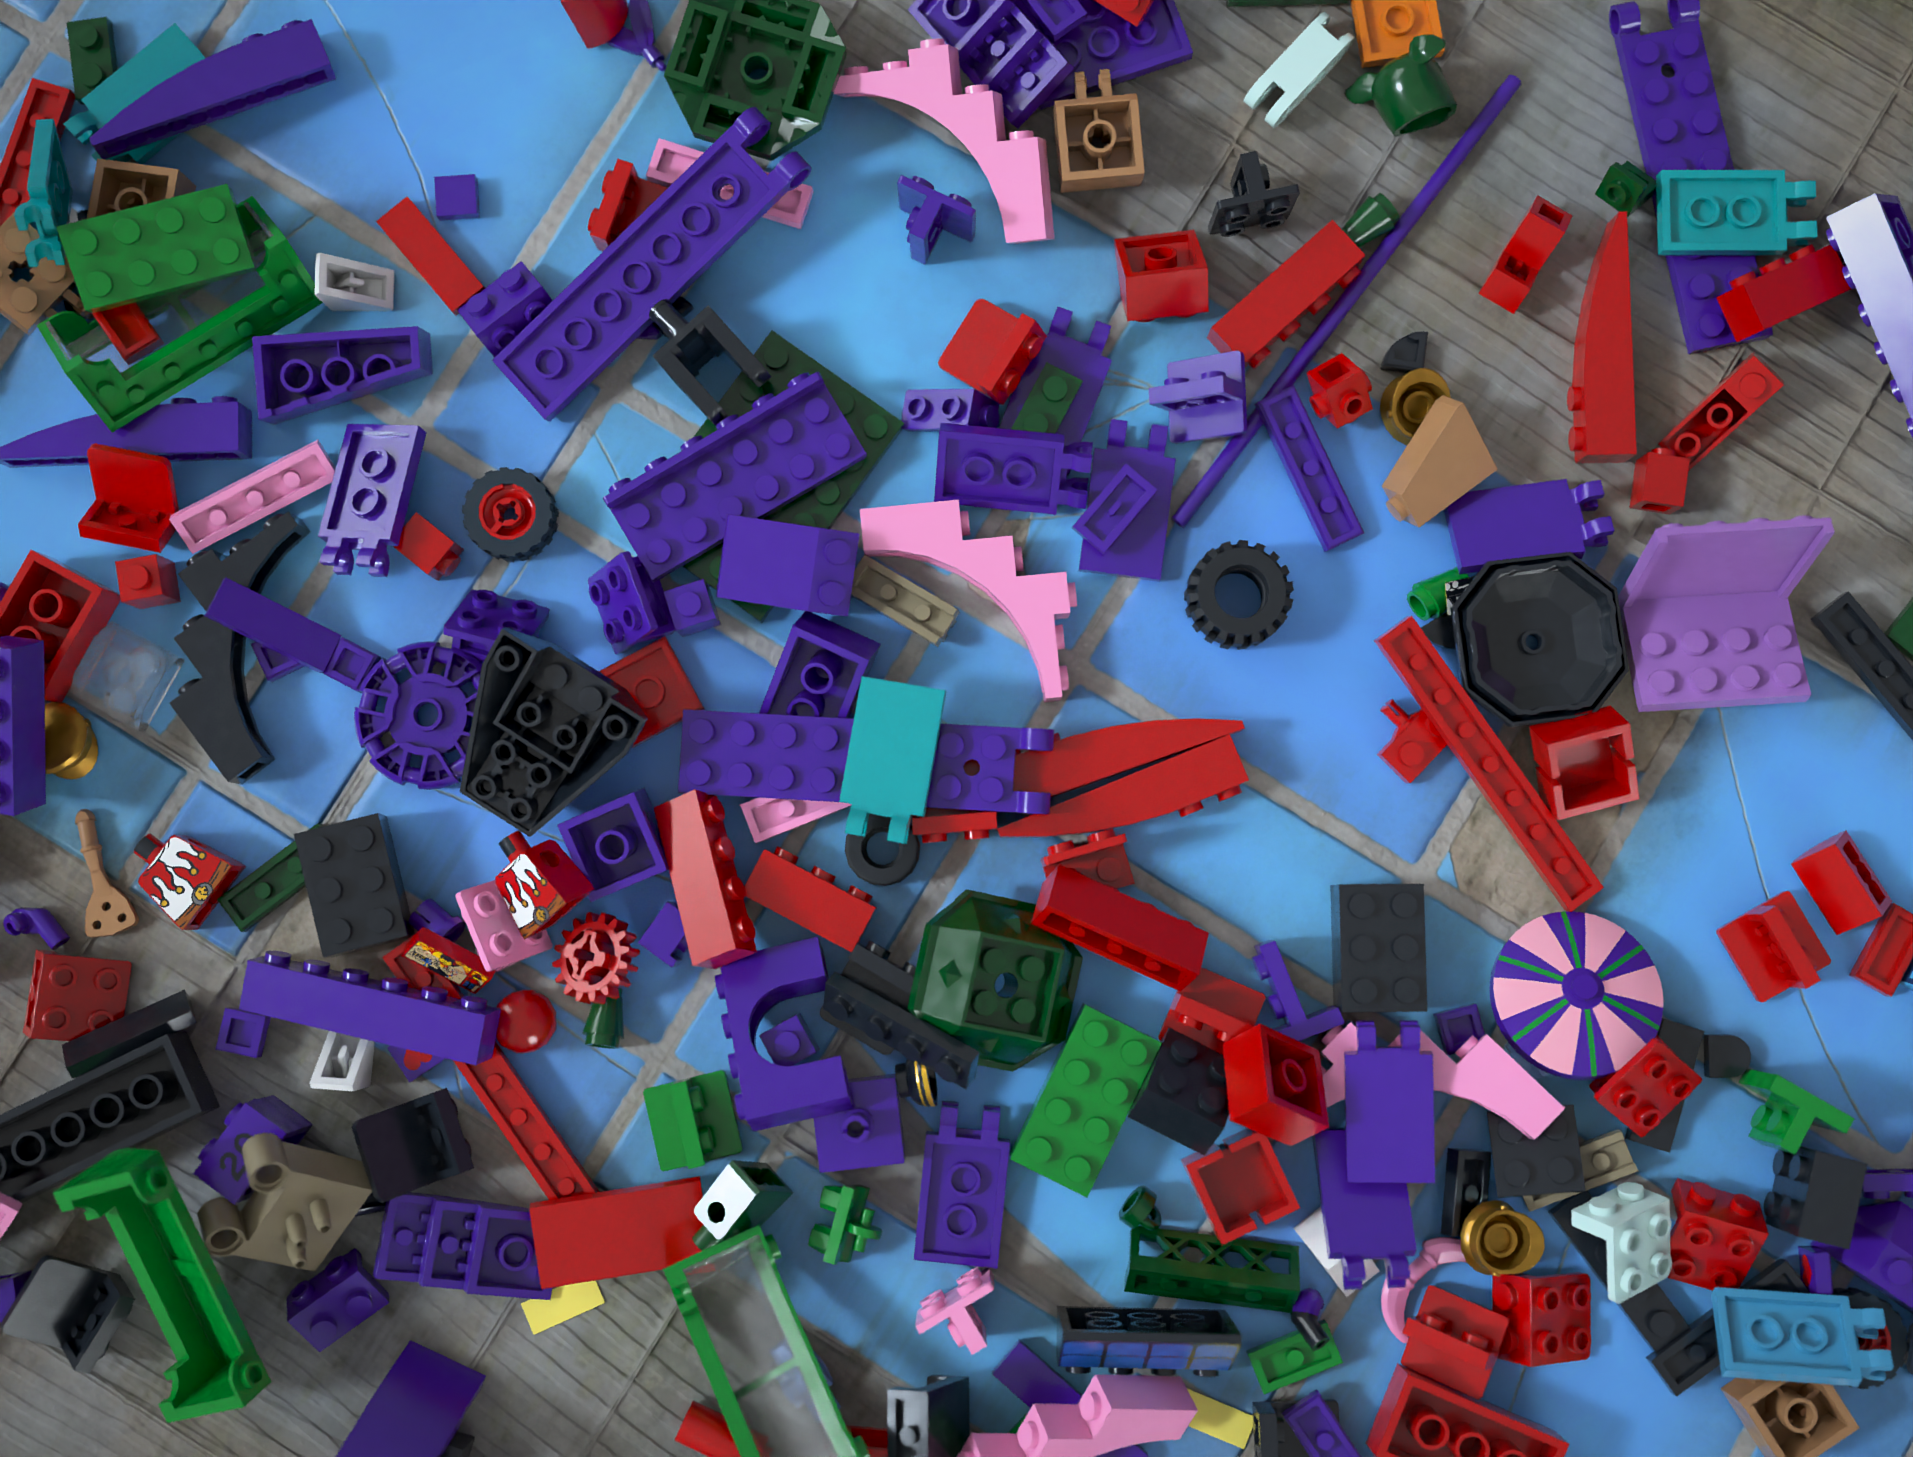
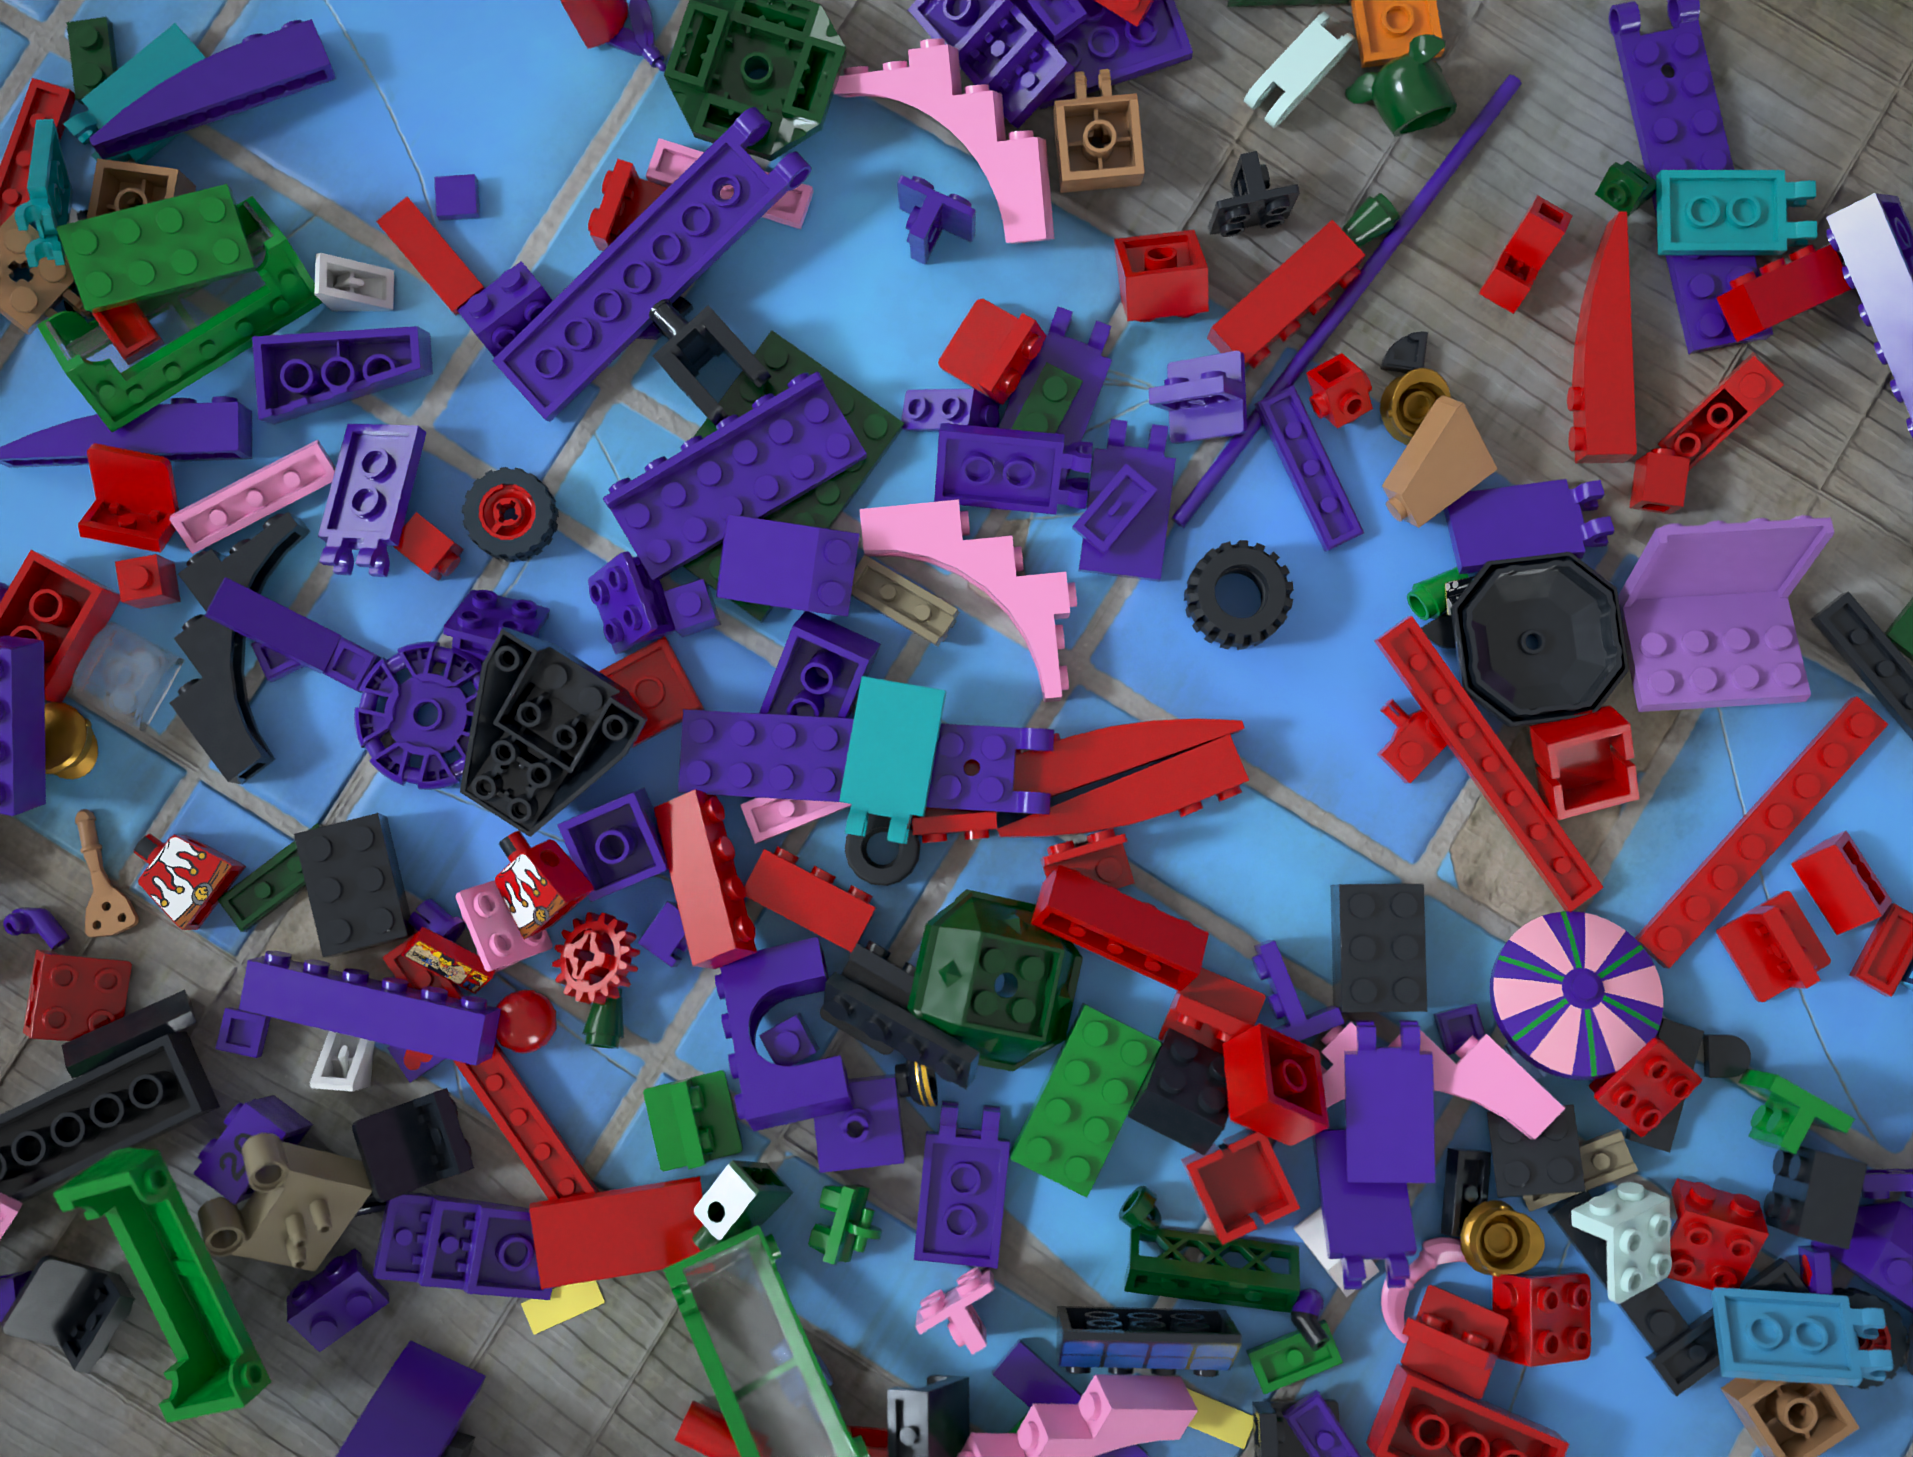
none -> red plate [1635,696,1889,969]

